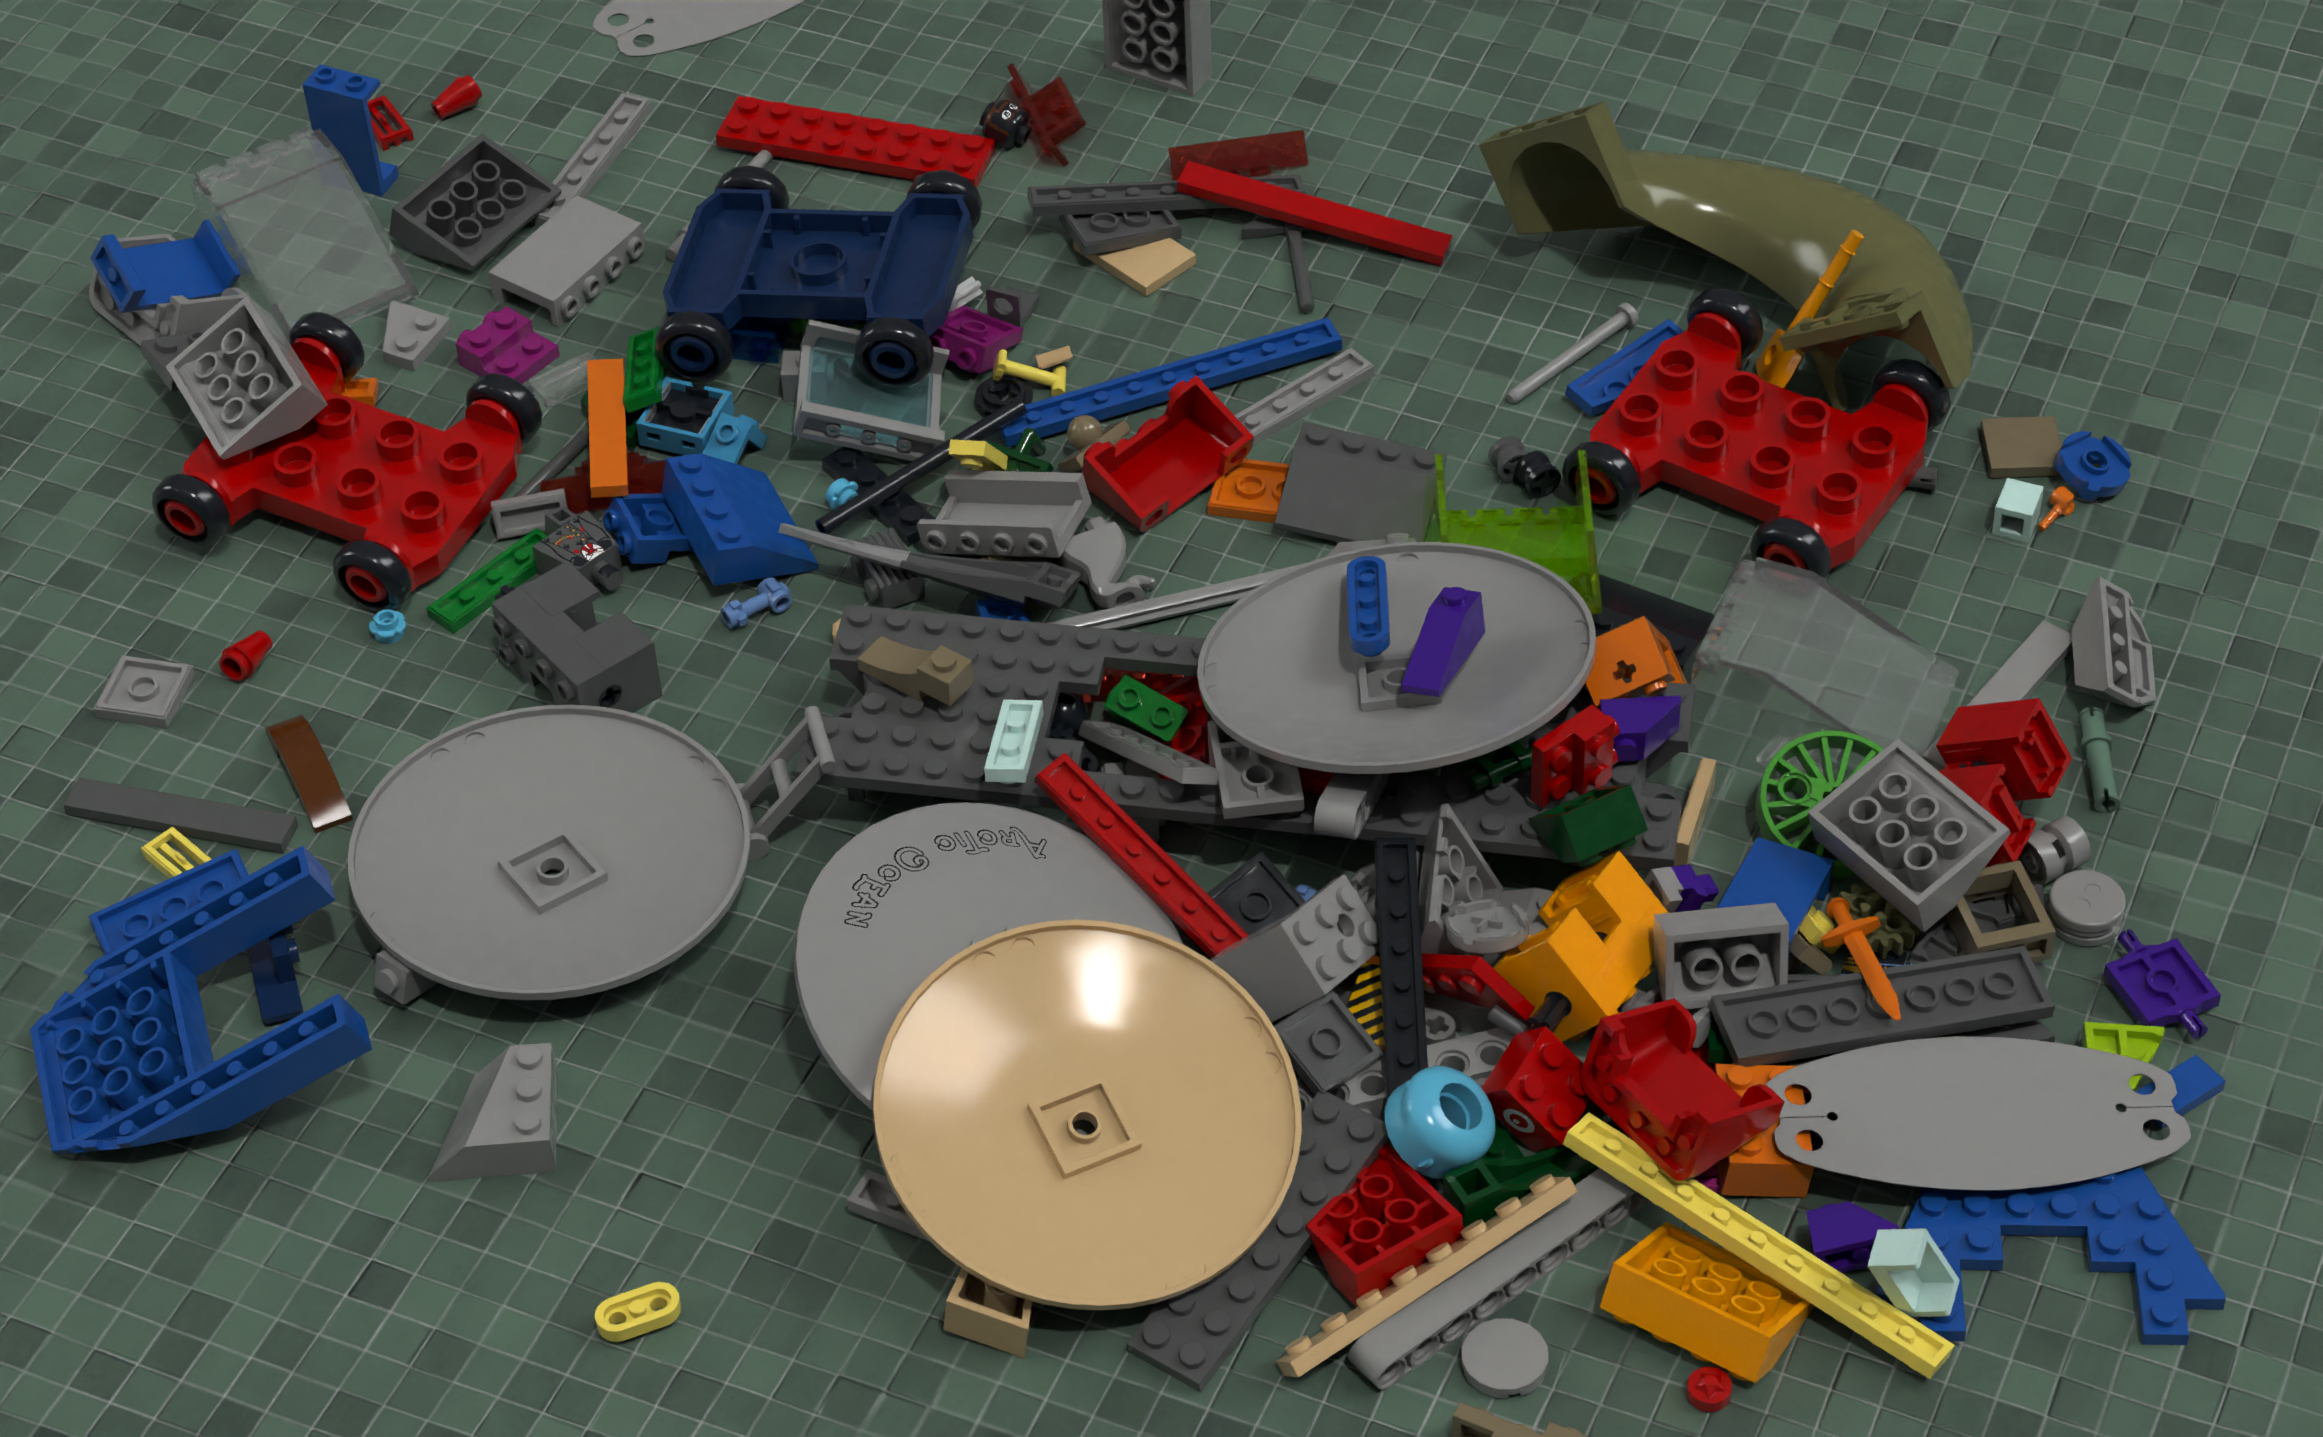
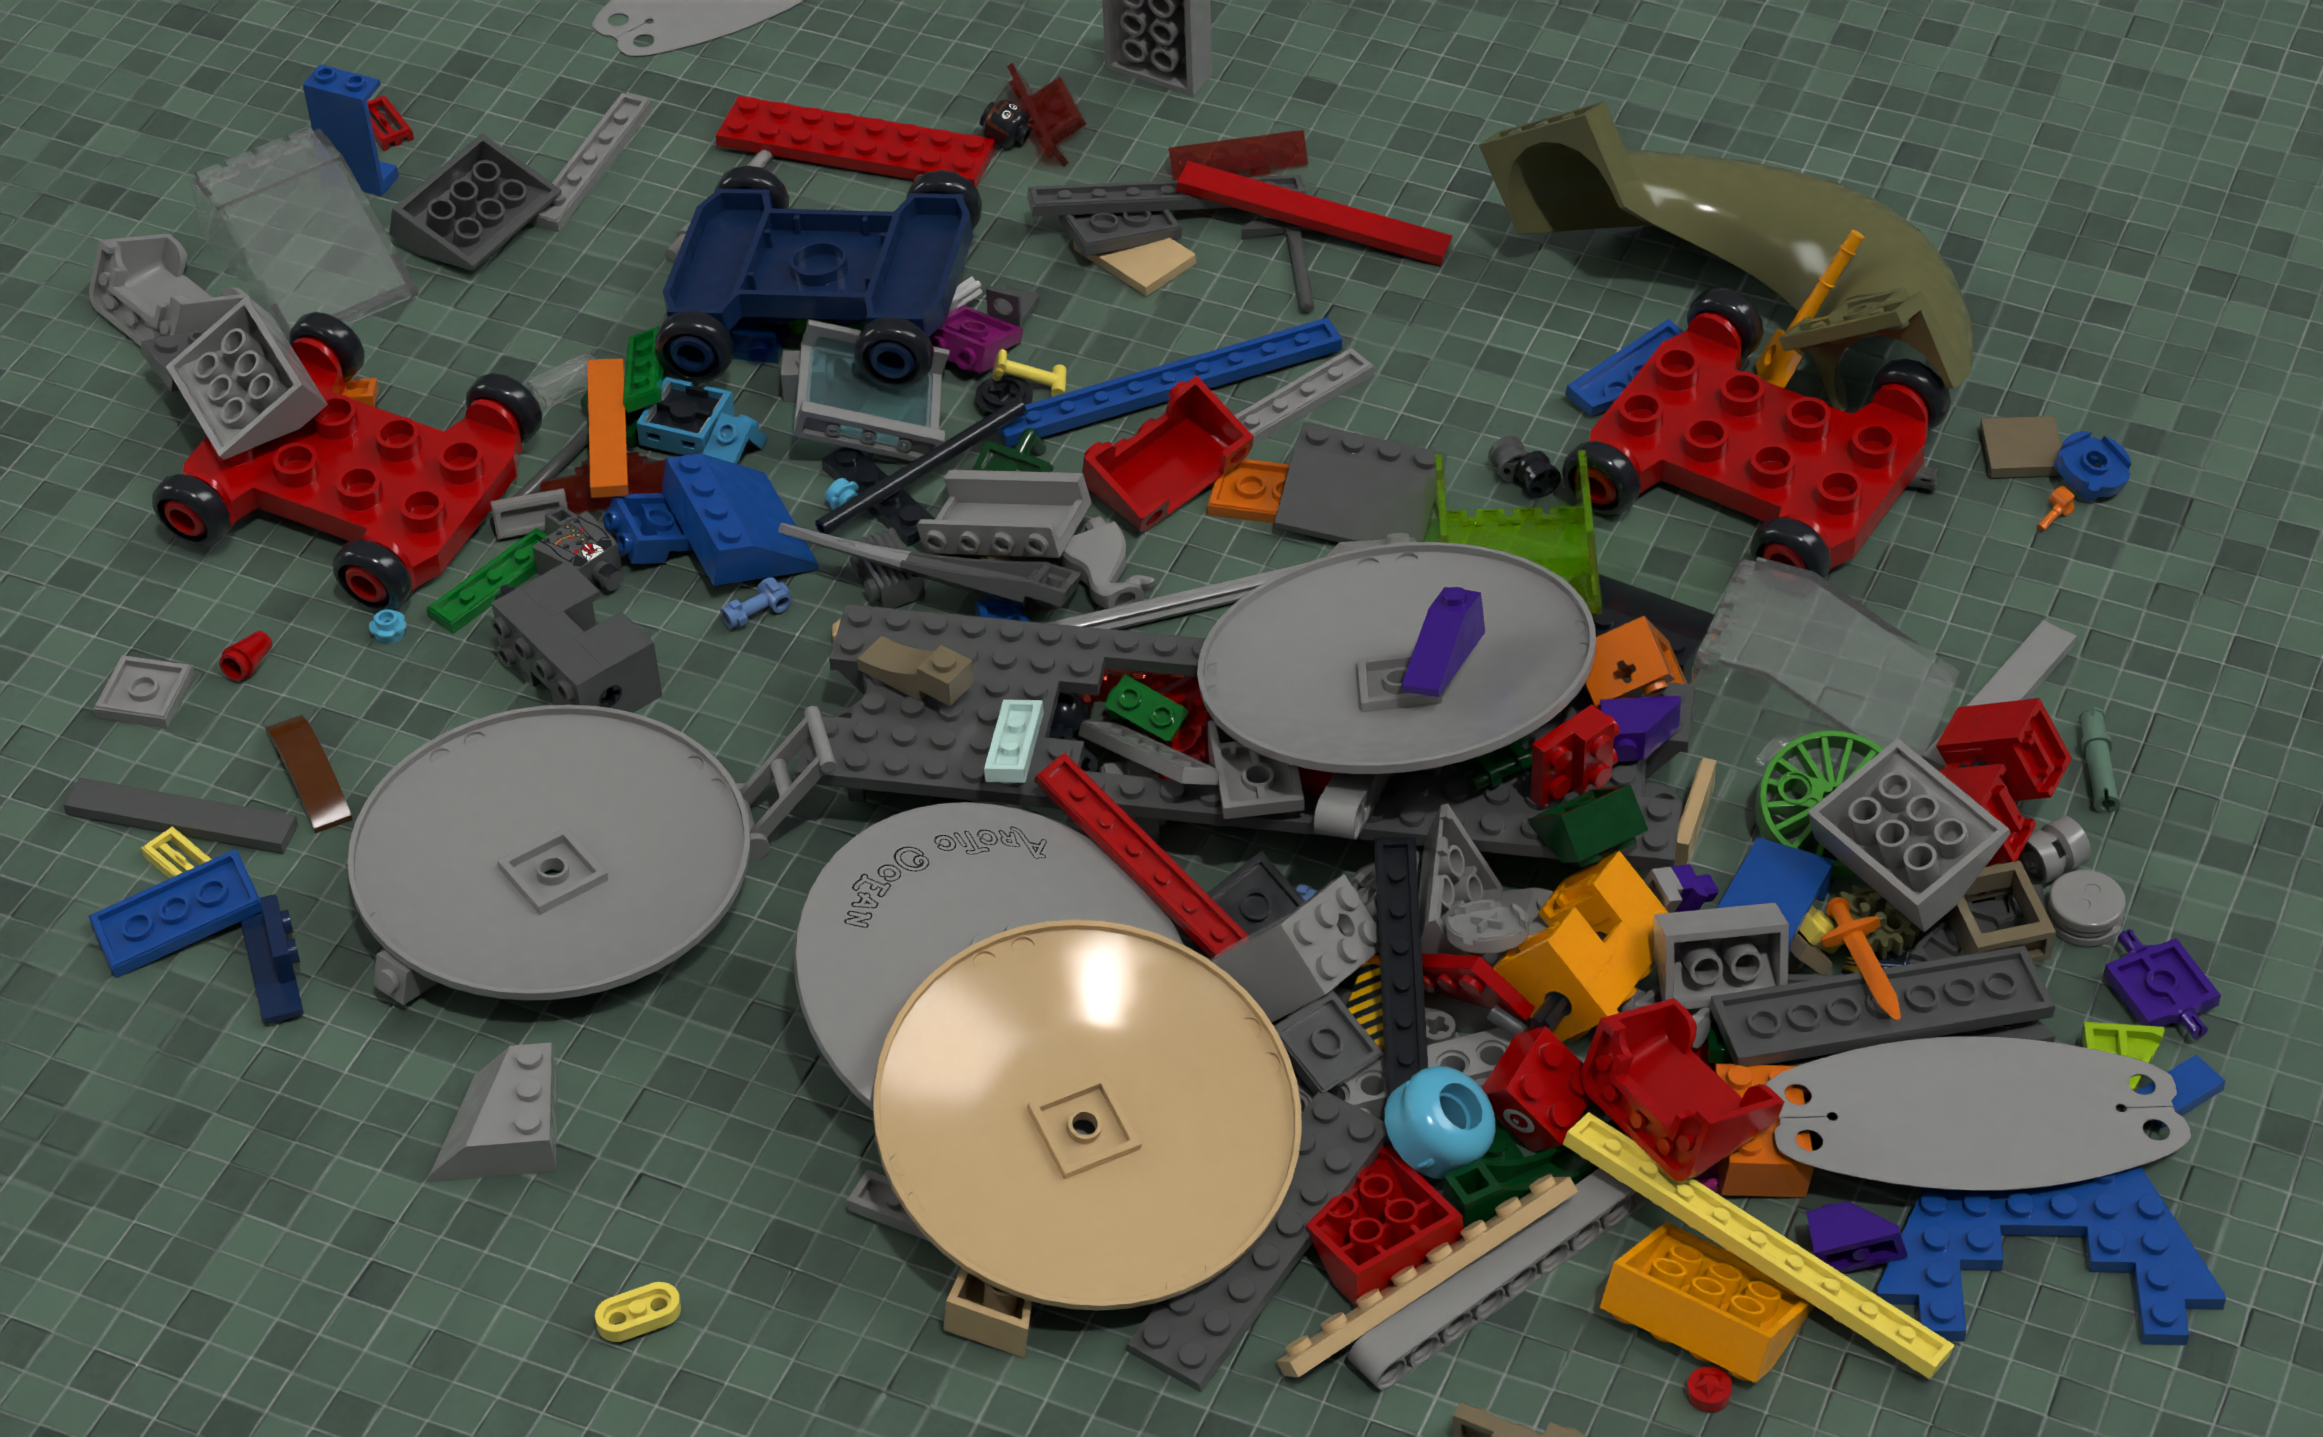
blue wedge [30,846,372,1155] -> none
blue panel [90,220,241,313] -> none
light grey wing [382,300,452,372] -> none
red cone [430,75,482,120] -> none
magenta plate [455,306,560,384] -> none
light grey panel [488,195,645,327] -> none
light yellow plate [949,439,1008,471] -> none
tan tile [1035,345,1073,369] -> none
dark tan tile [1057,415,1132,473] -> none
blue plate [1347,556,1390,657] -> none
light grey tile [1461,1318,1549,1398] -> none
light grey bar [1507,303,1639,403] -> none
light aqua panel [1867,1228,1960,1317] -> none
light aqua brick [1992,478,2044,543] -> none
light grey wedge [2071,577,2156,708] -> none

